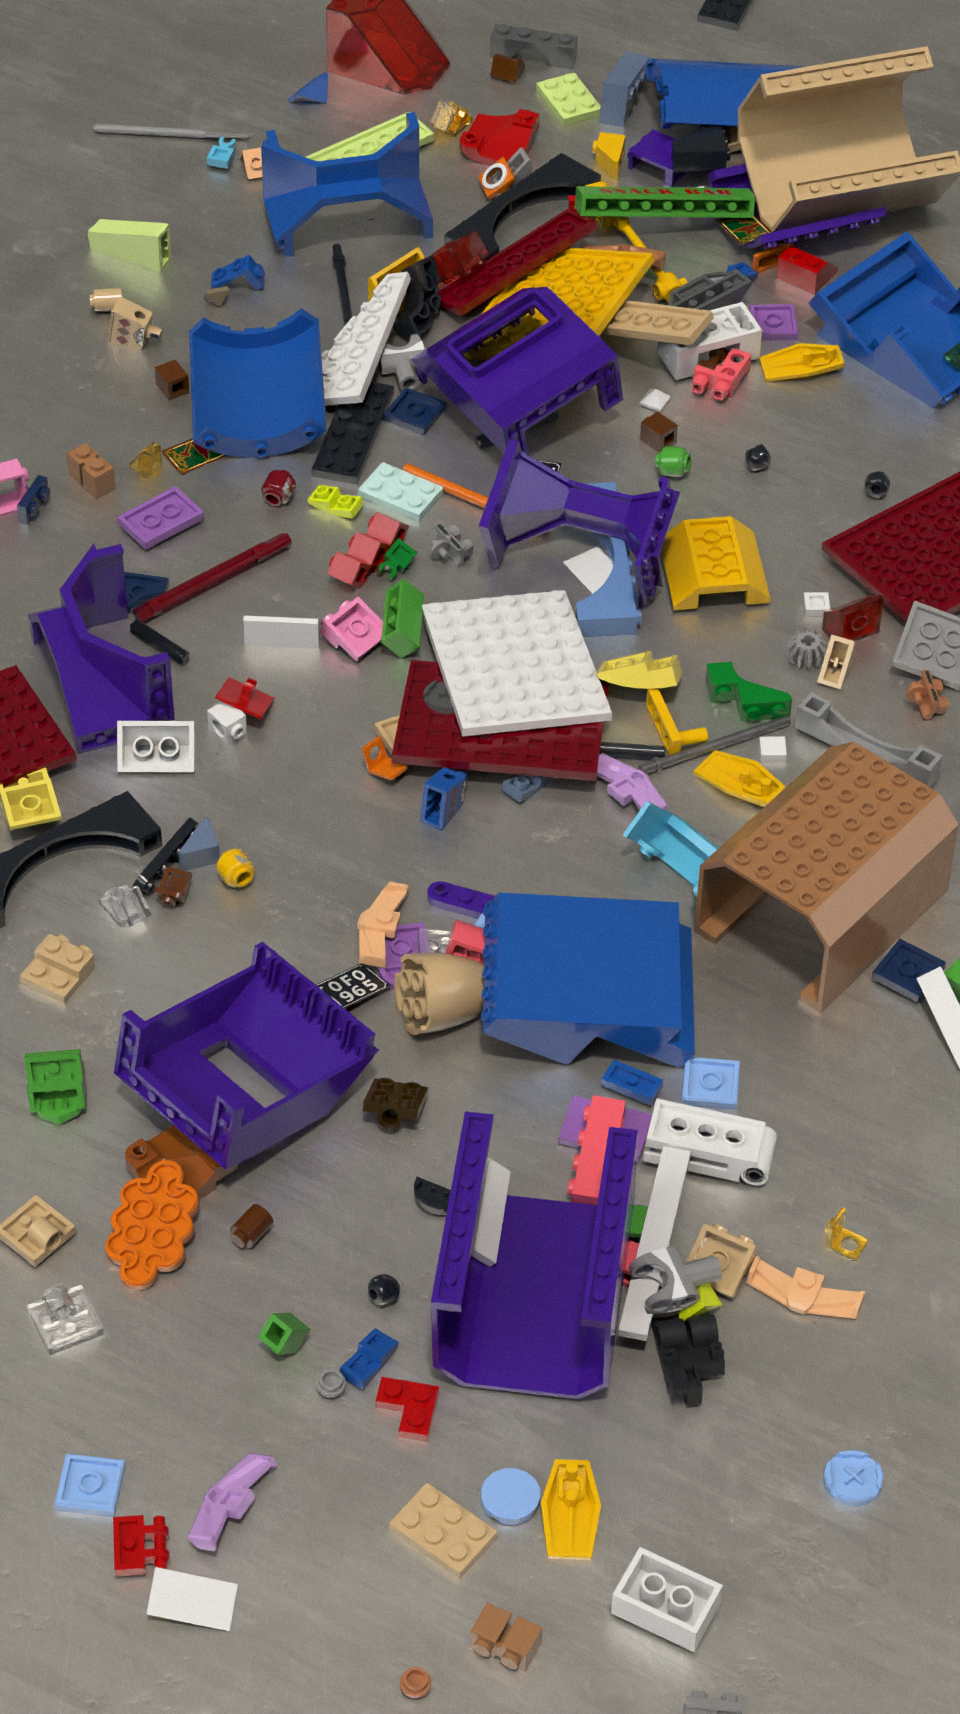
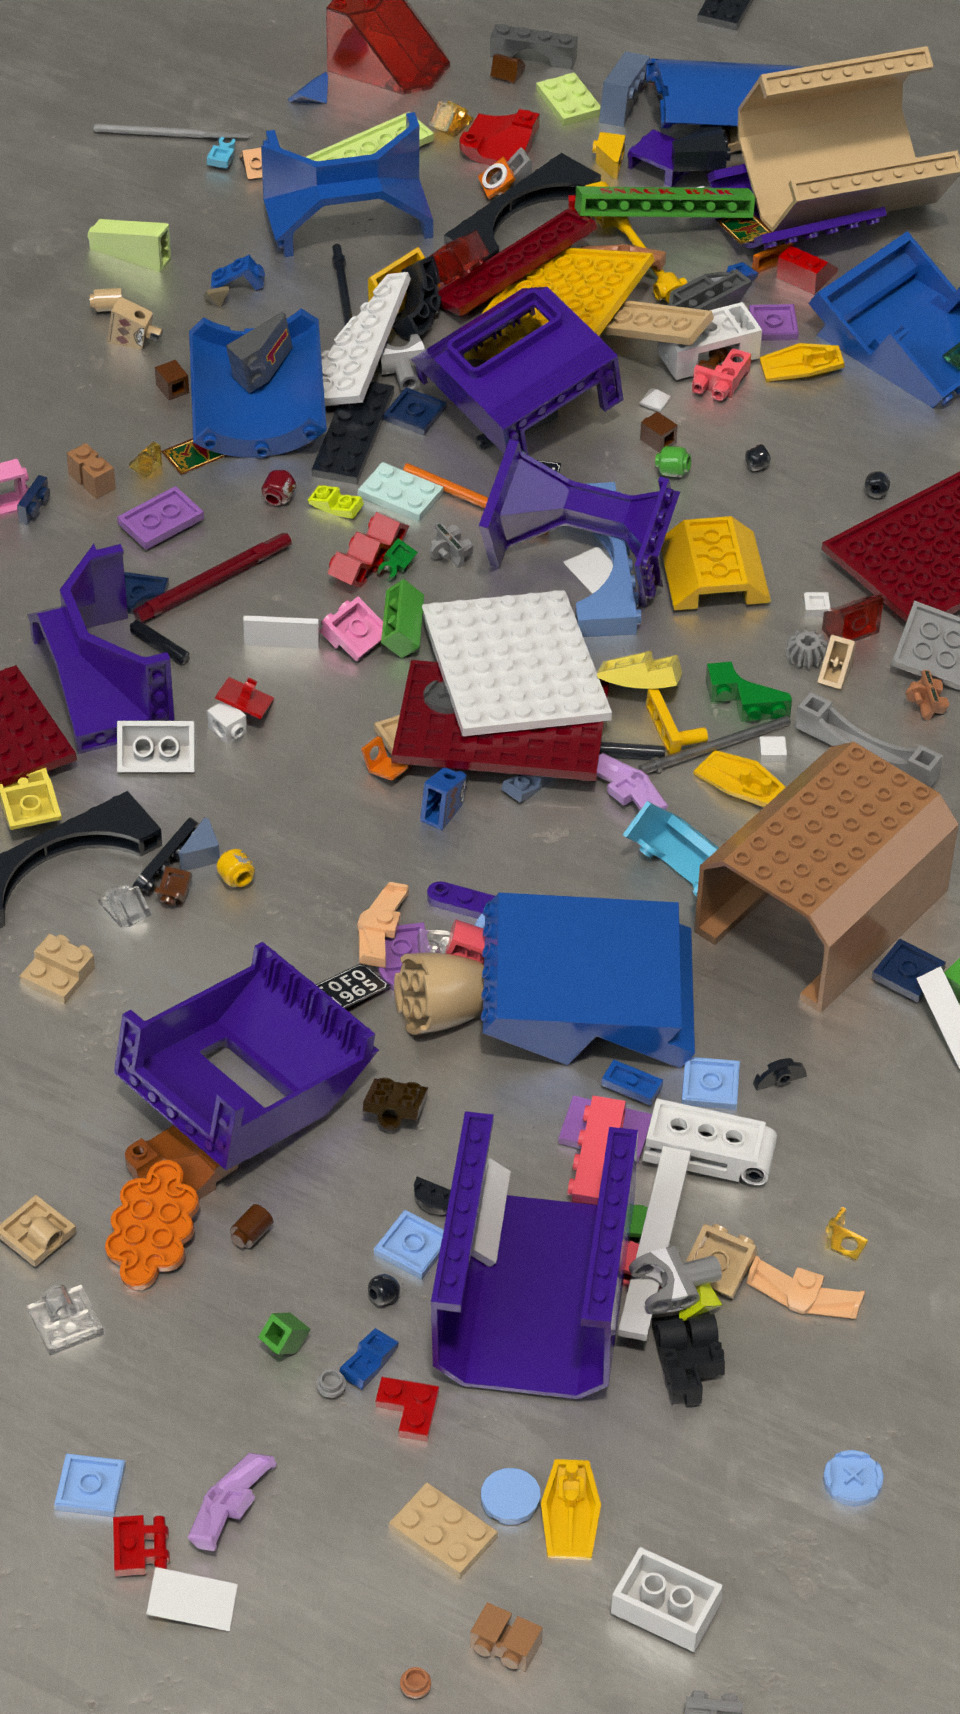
bright green piece [24,1049,87,1125] -> none
none -> dark grey slope [226,312,293,393]
none -> light blue tile [374,1210,444,1280]
none -> black plate [753,1058,807,1091]

